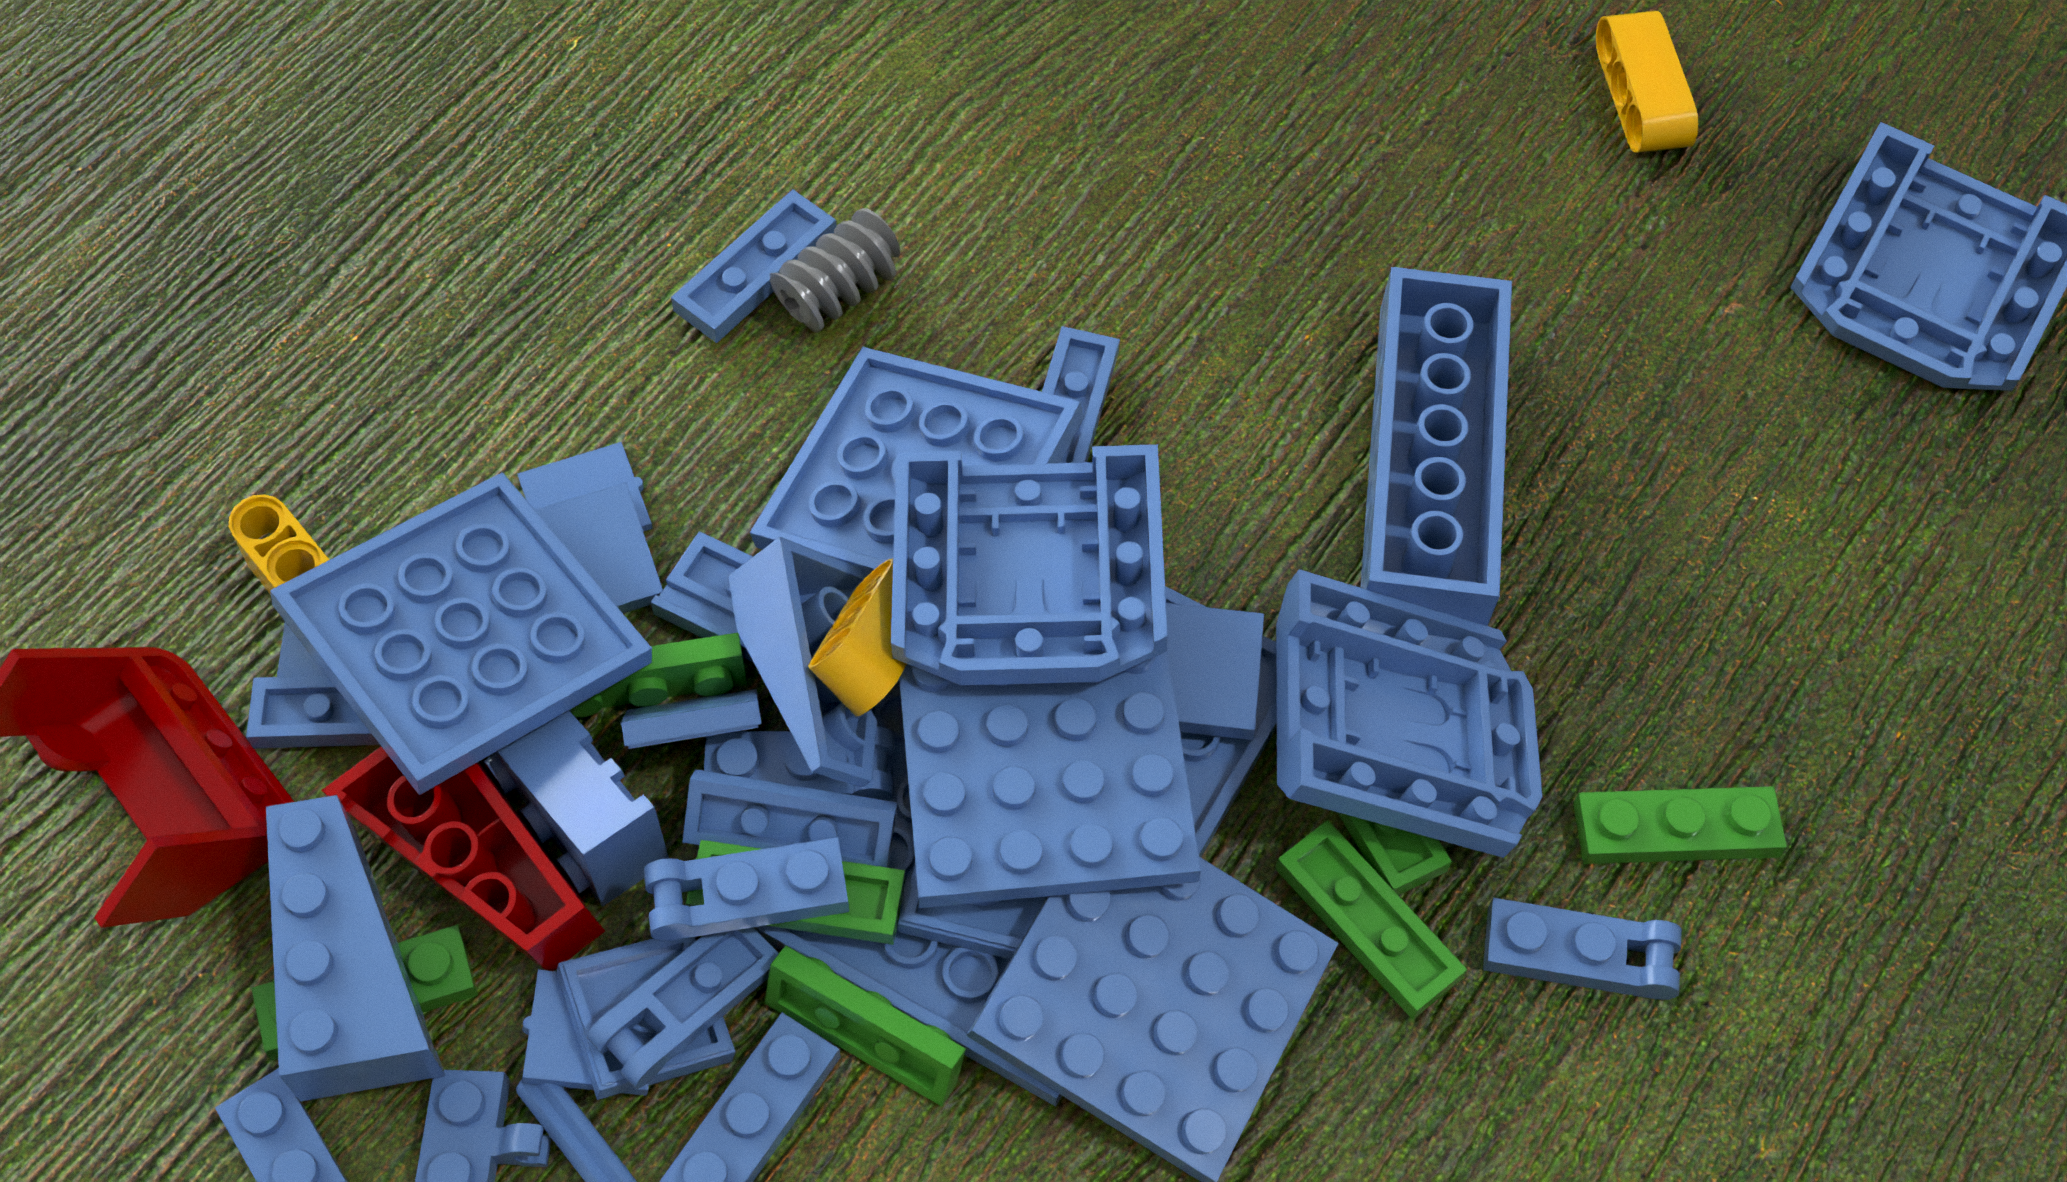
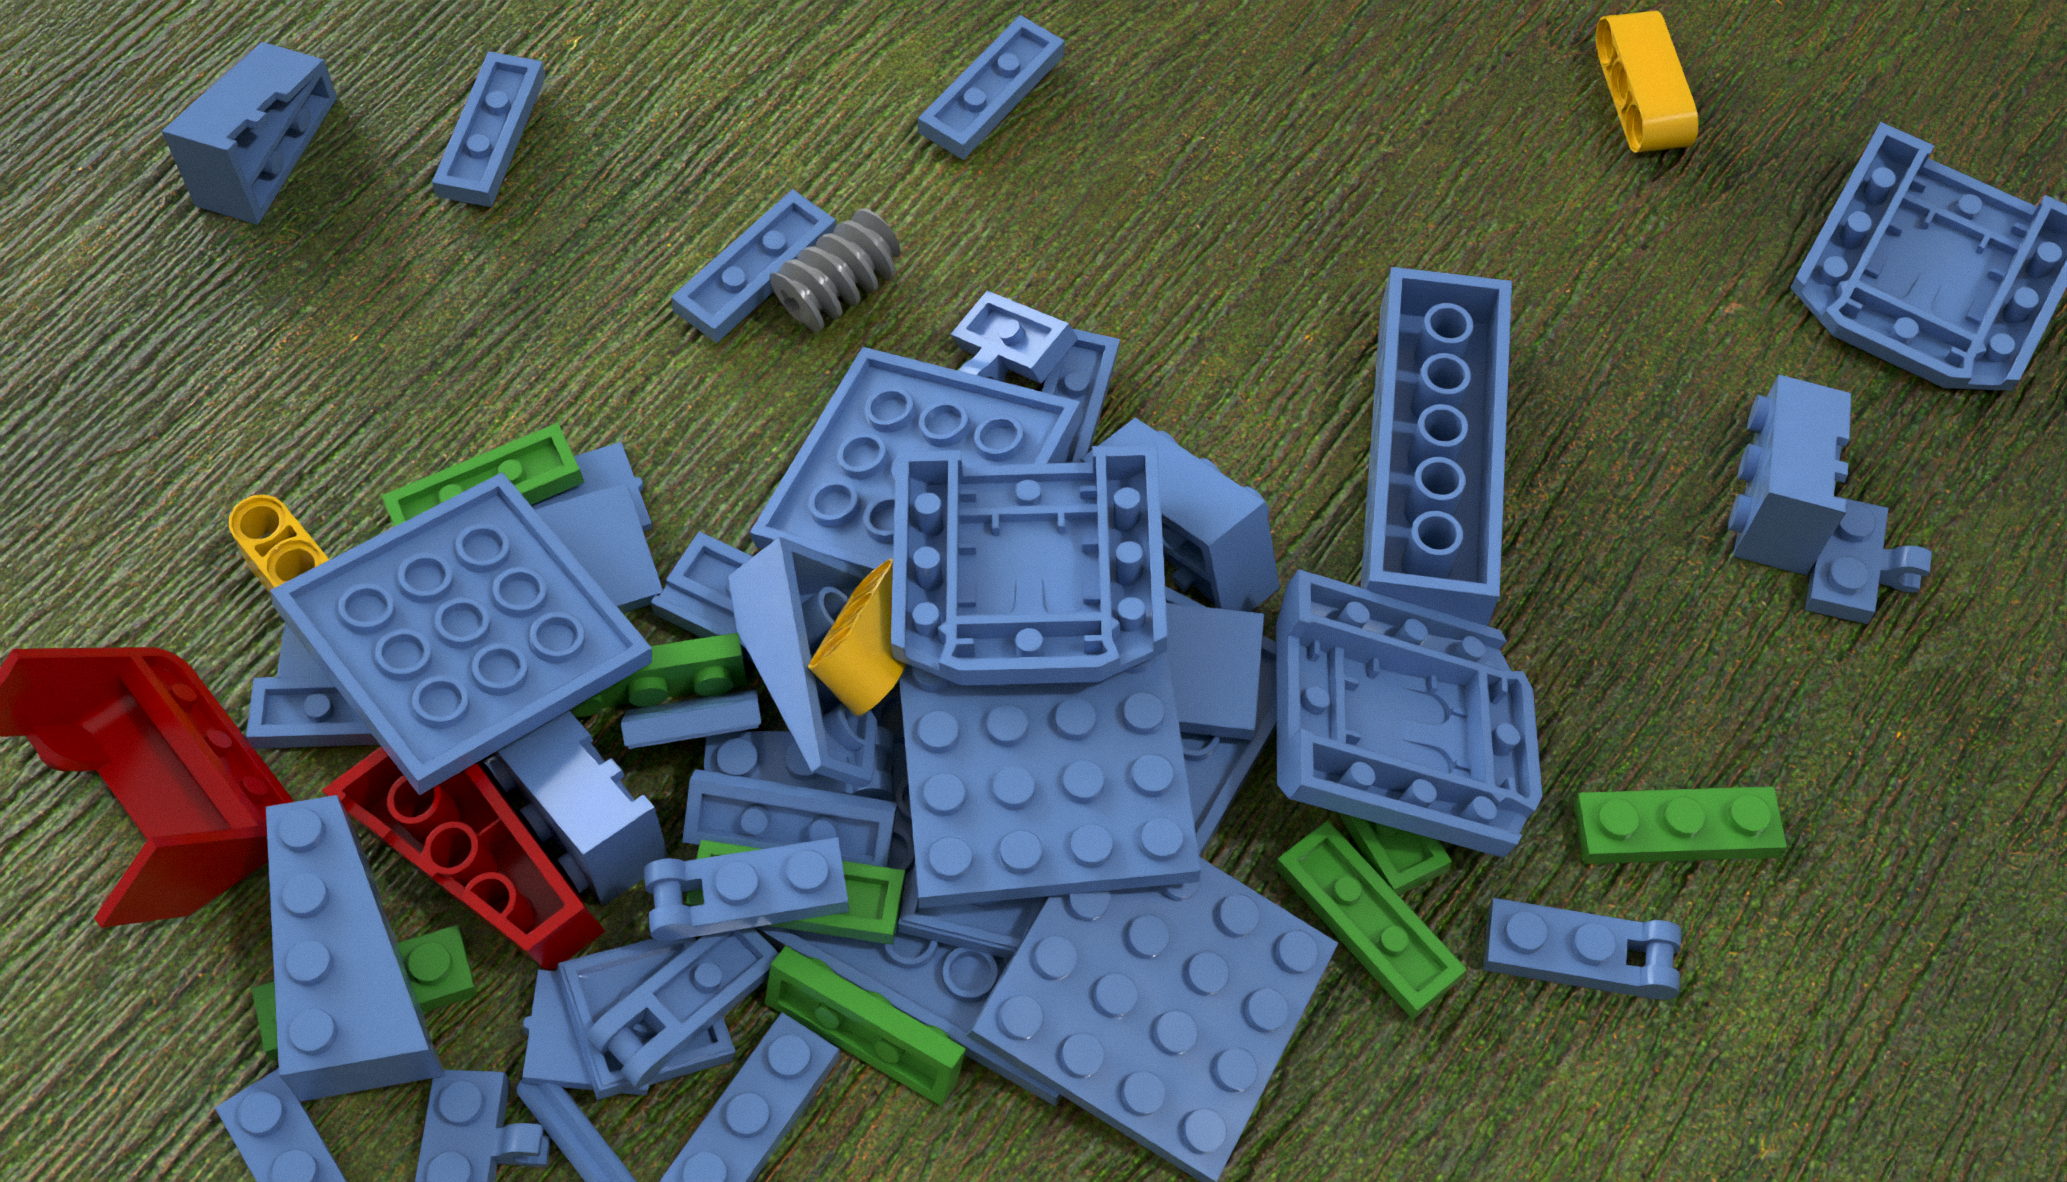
none -> medium blue wedge [161,42,337,225]
none -> bright green plate [382,423,585,527]
none -> medium blue plate [432,51,546,207]
none -> medium blue plate [918,15,1065,160]
none -> medium blue plate [951,291,1078,384]
none -> medium blue wedge [1081,417,1280,612]
none -> medium blue wedge [1728,374,1851,576]
none -> medium blue plate [1805,496,1932,624]

